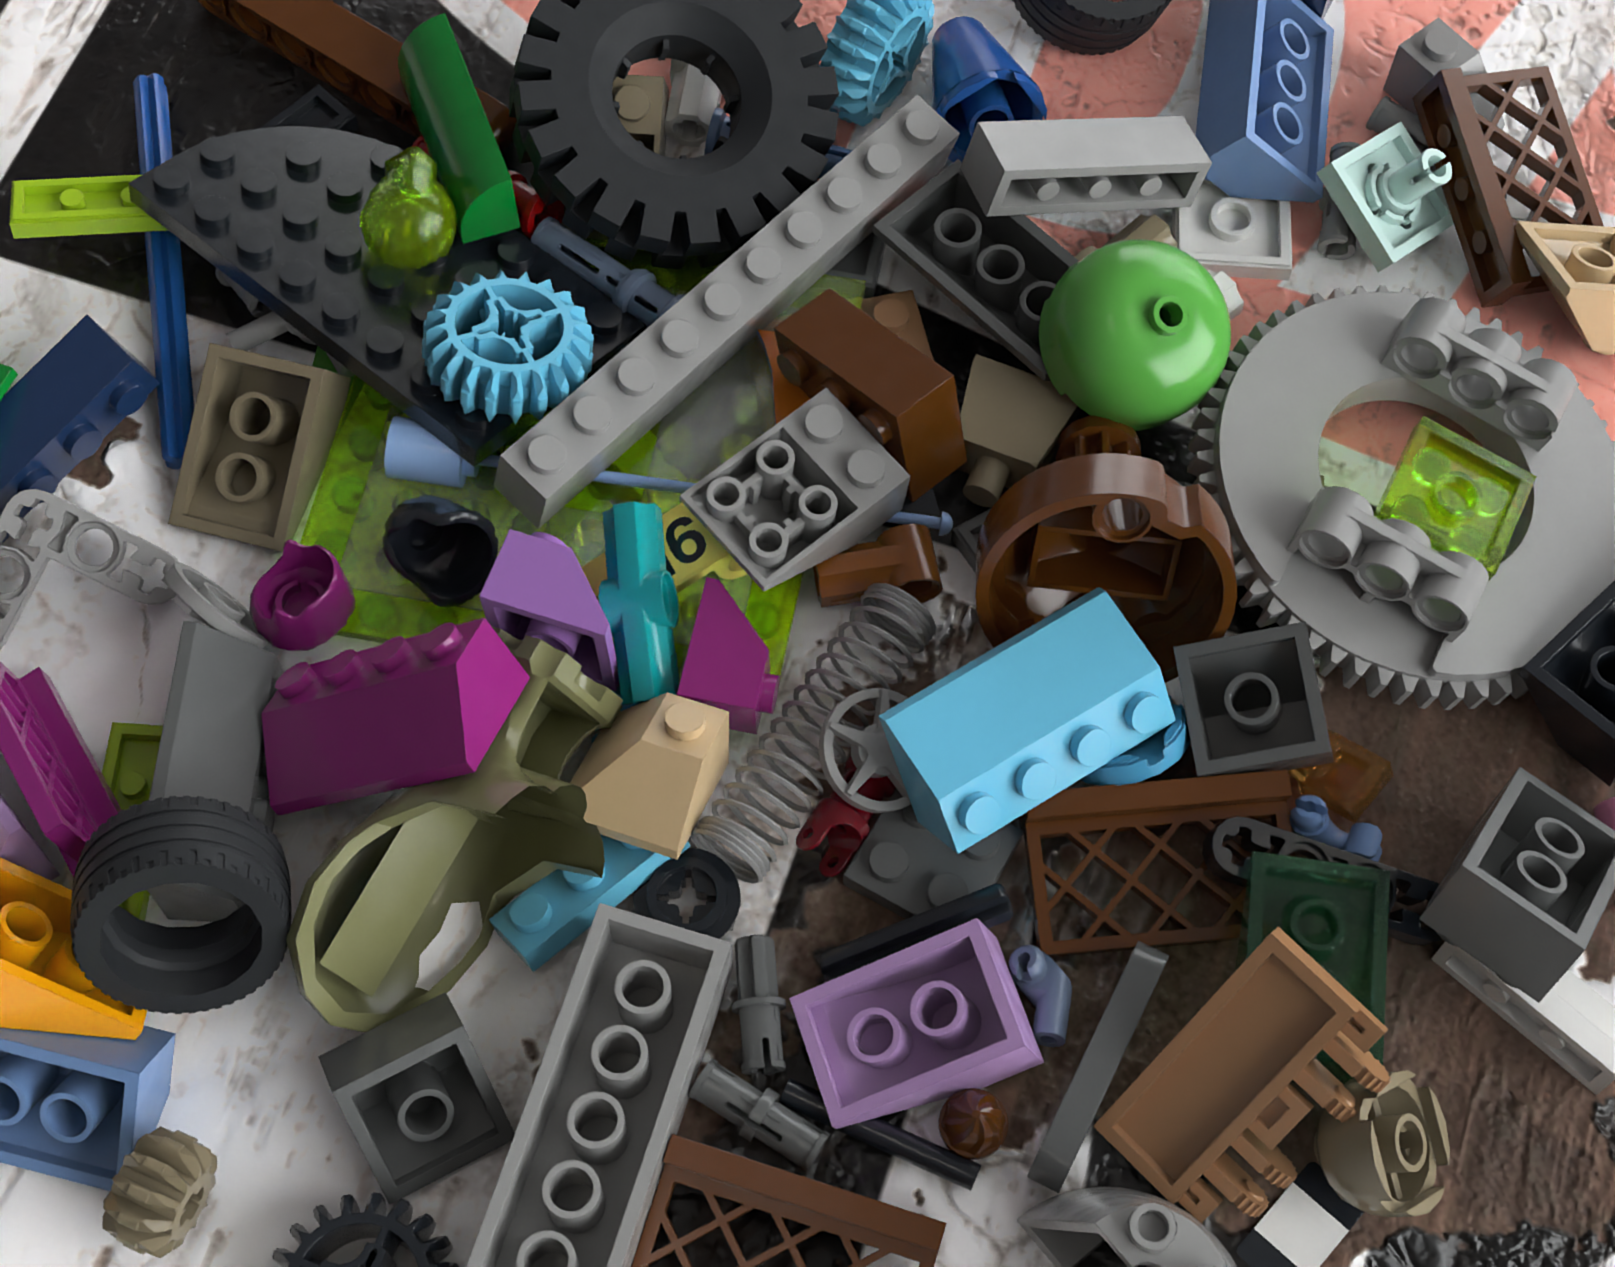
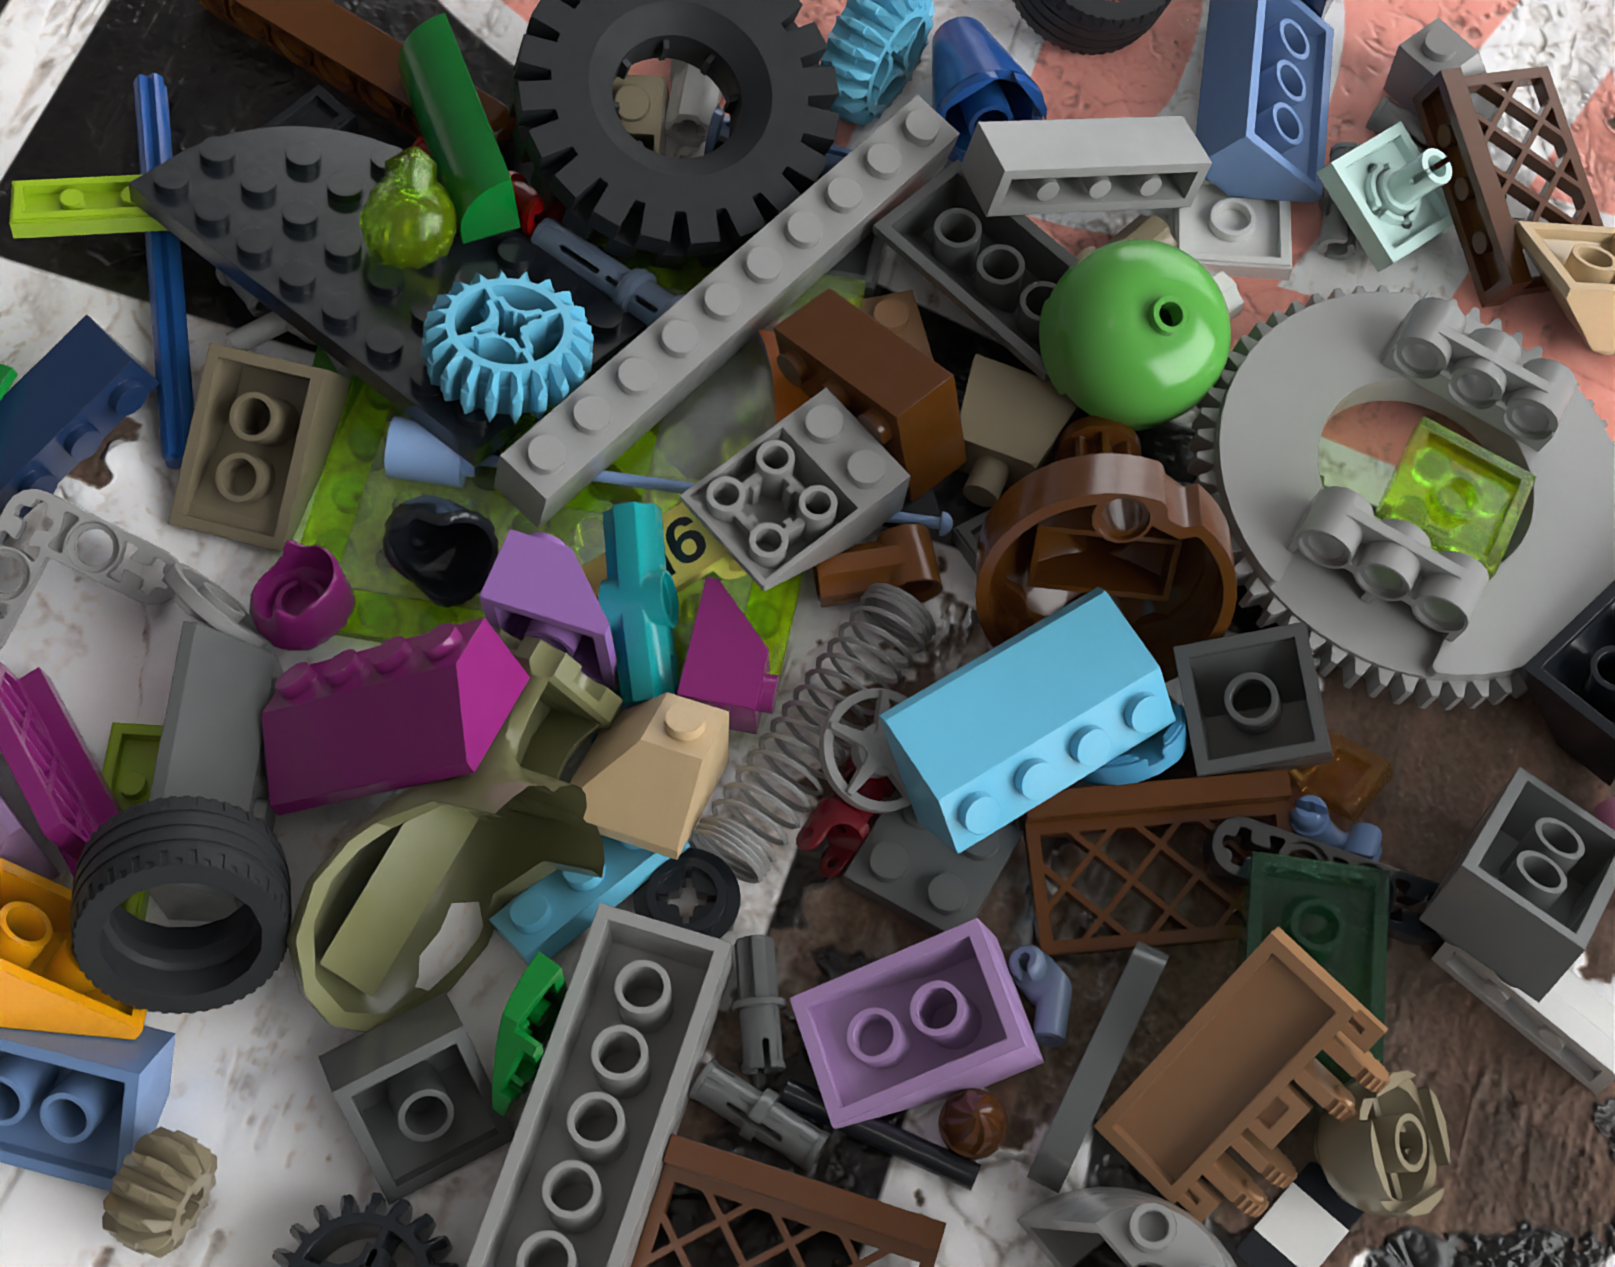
black axle [819,883,1013,982] -> none
none -> green slope [492,951,568,1117]

